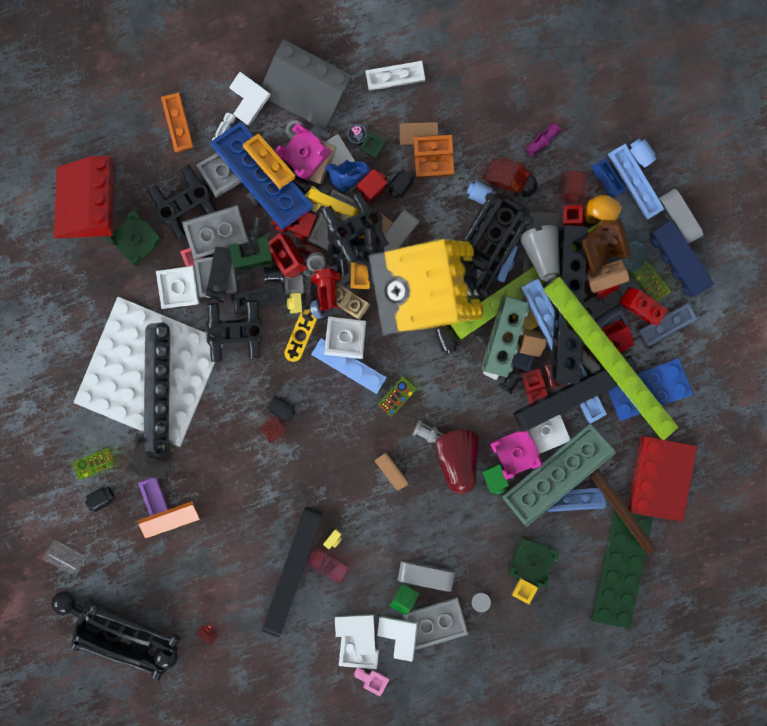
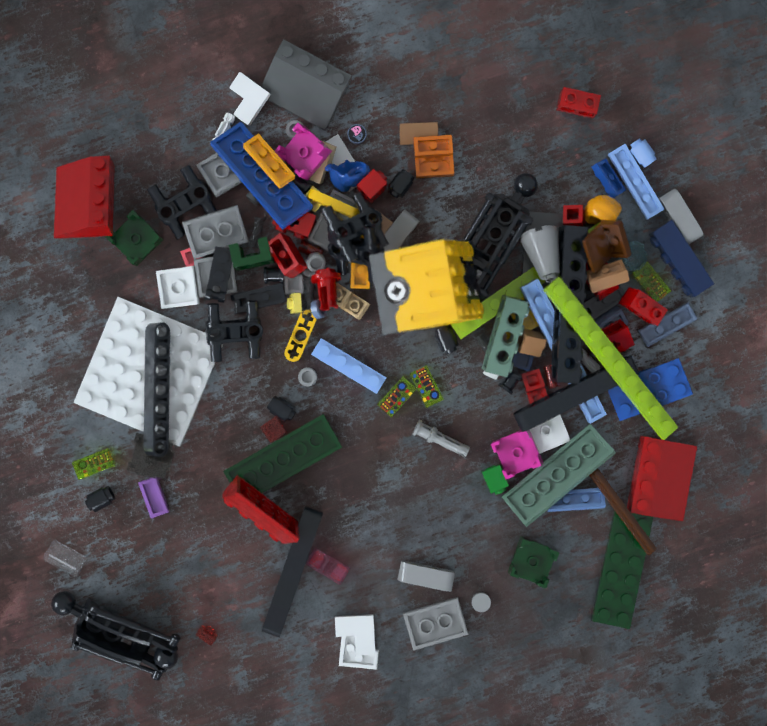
tile [138,501,200,539] -> none
orange tile [161,92,194,153] -> none
light yellow plate [323,528,342,549] -> none
white plate [324,317,366,359] -> none
bright pink plate [354,668,389,696] -> none
dark green plate [359,132,386,159] -> none
white plate [365,61,425,91] -> none
medium nougat slope [375,452,409,490] -> none
white tile [377,616,418,662] -> none
green brick [389,584,420,615] -> none
dark red hair [435,430,479,495] -> none
light blue brick [466,181,496,205] -> none
clear red brick [483,157,531,194] -> none
medium blue plate [494,246,518,283] -> none
yellow plate [512,578,538,604] -> none
magenta pin [525,122,561,157] -> none
clear red brick [560,170,587,203] -> none
none -> dark green plate [223,414,342,493]
none -> red slope [223,475,299,544]
none -> light grey tile [298,367,317,387]
none -> tile [410,365,444,408]
none -> red brick [556,87,601,119]

